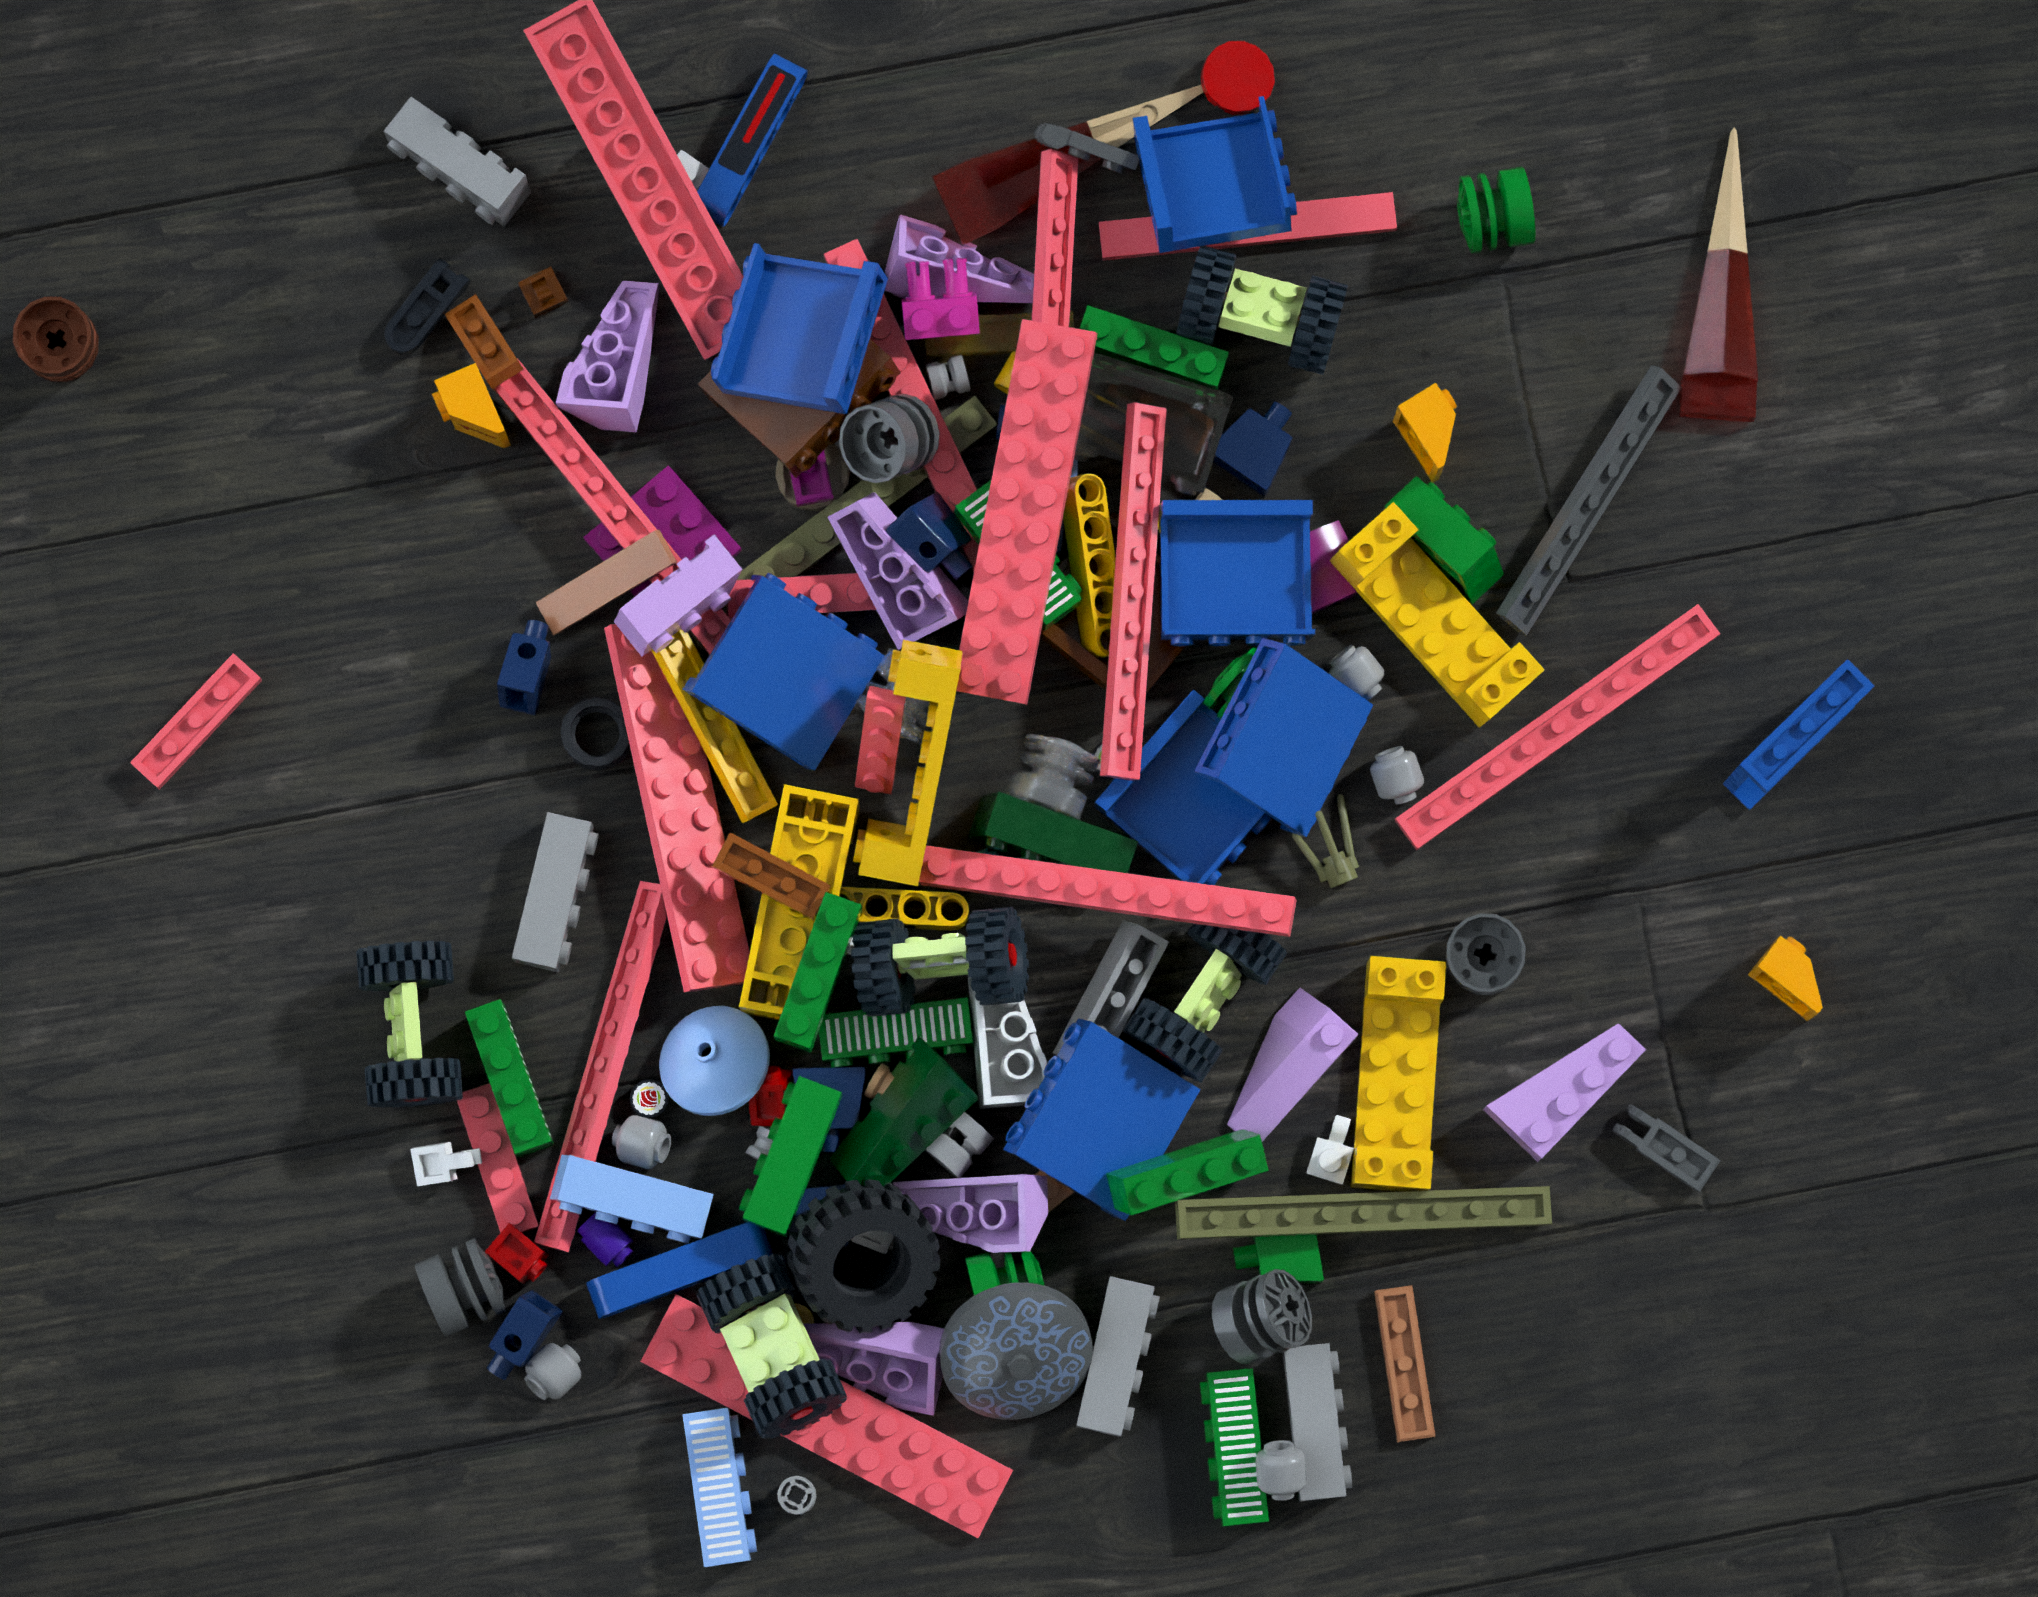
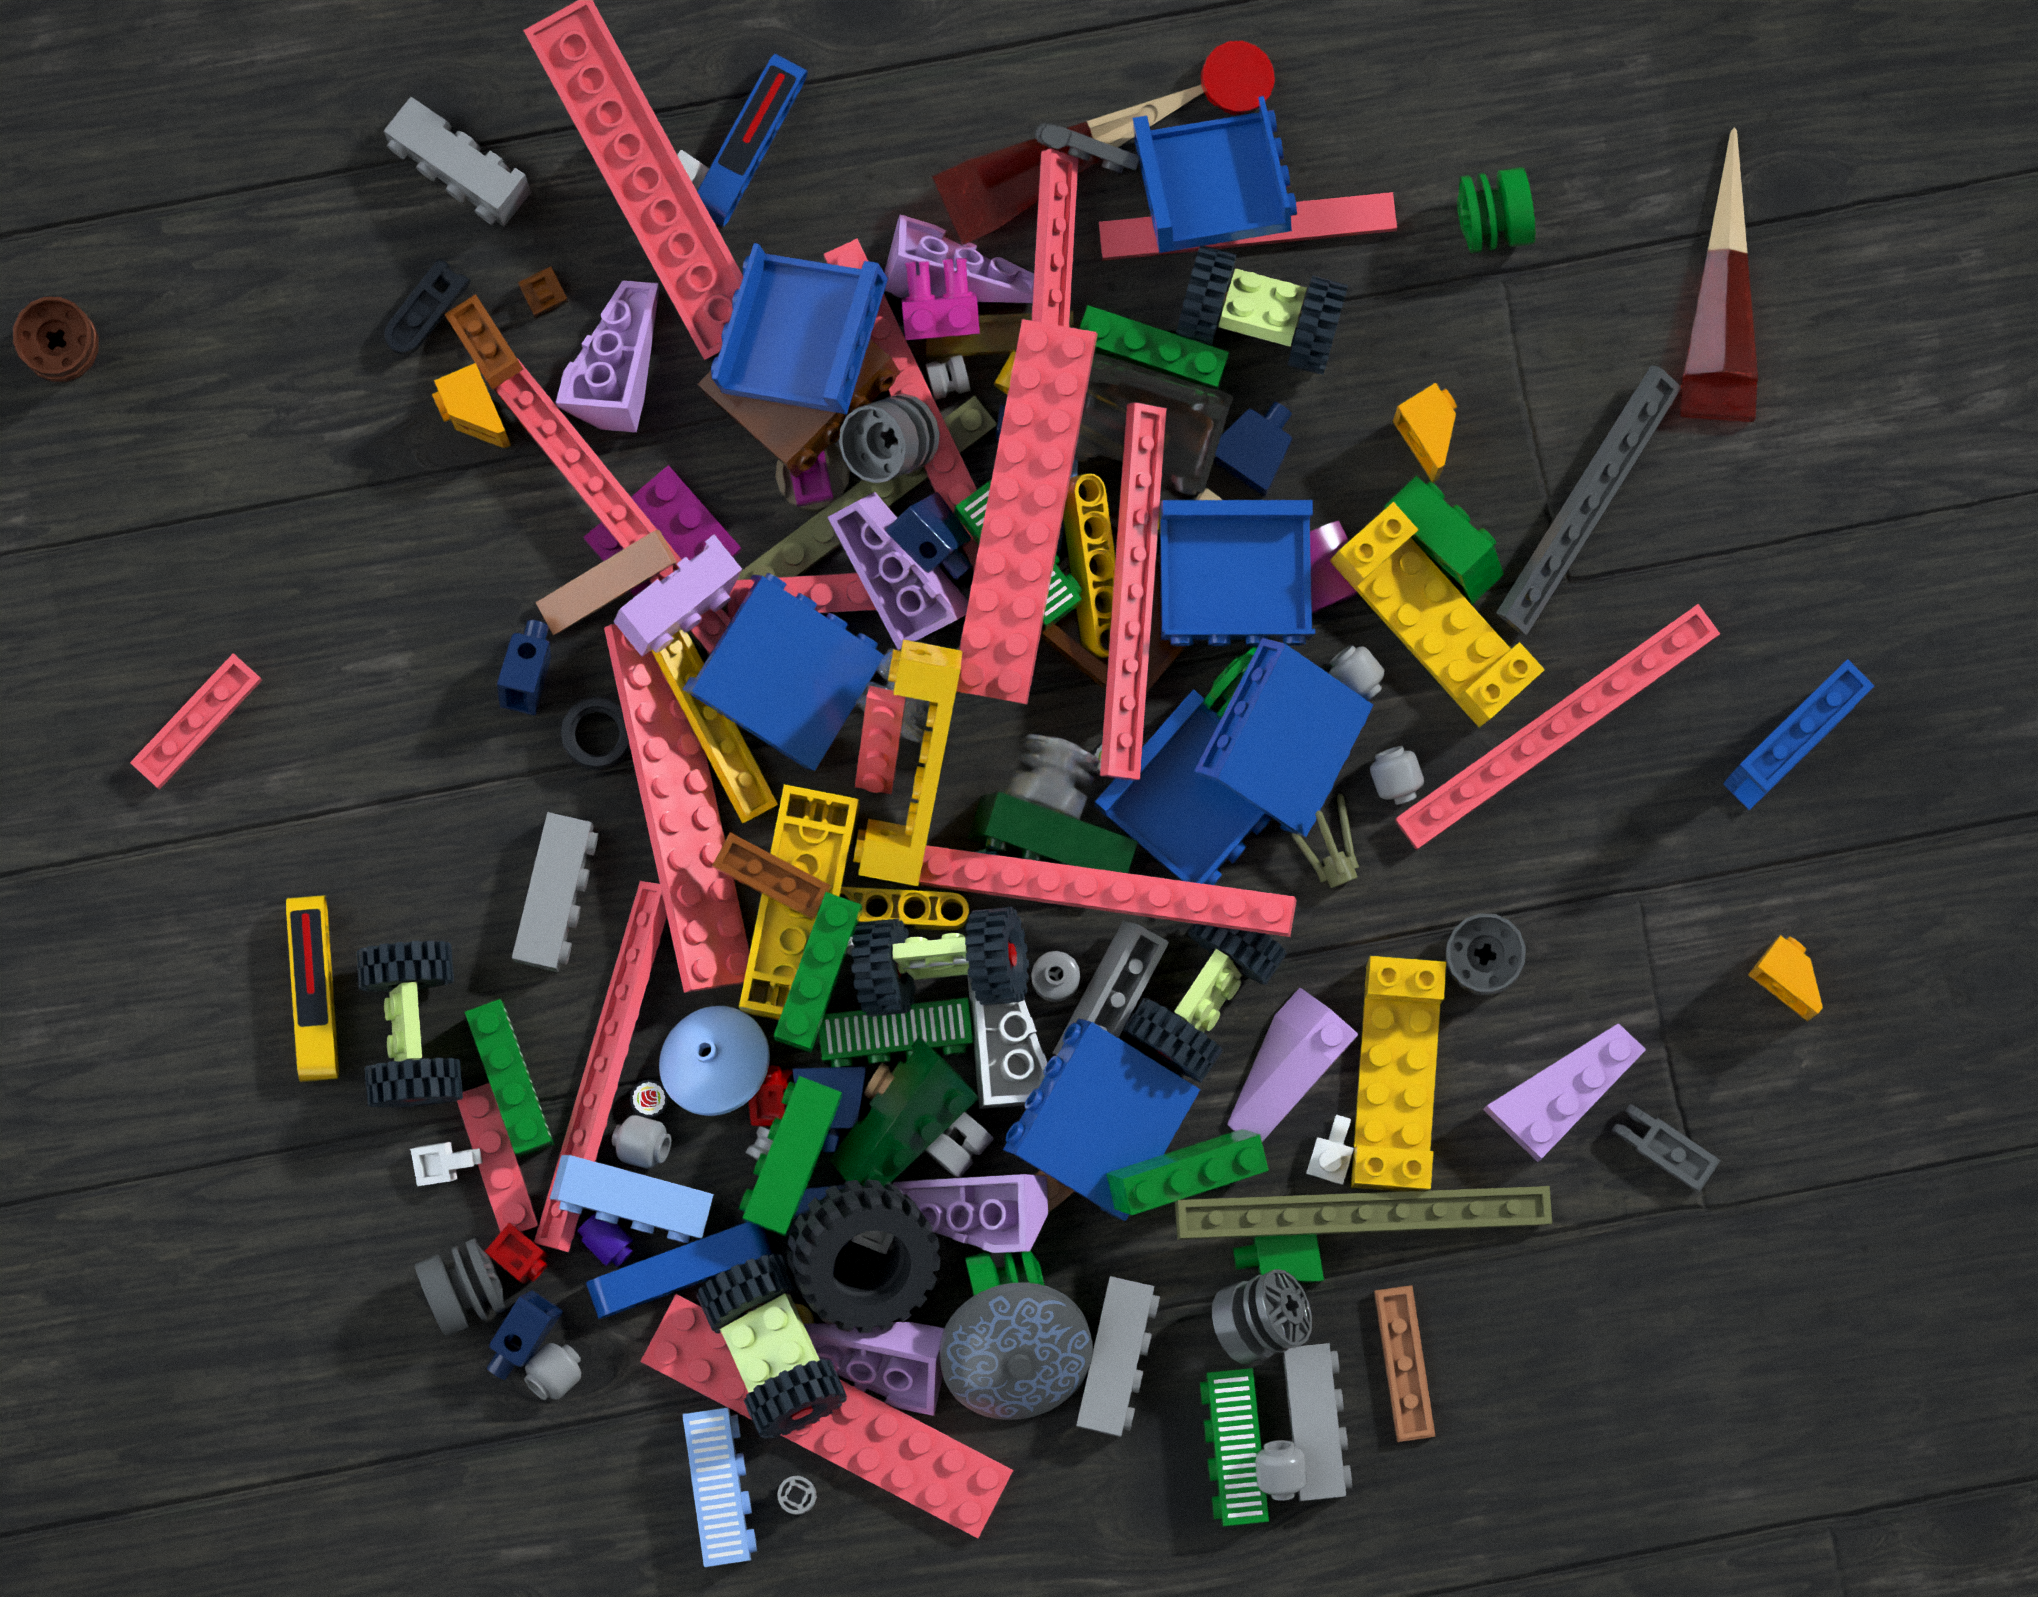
none -> beam [286,895,339,1082]
none -> light grey head [1031,951,1080,1002]

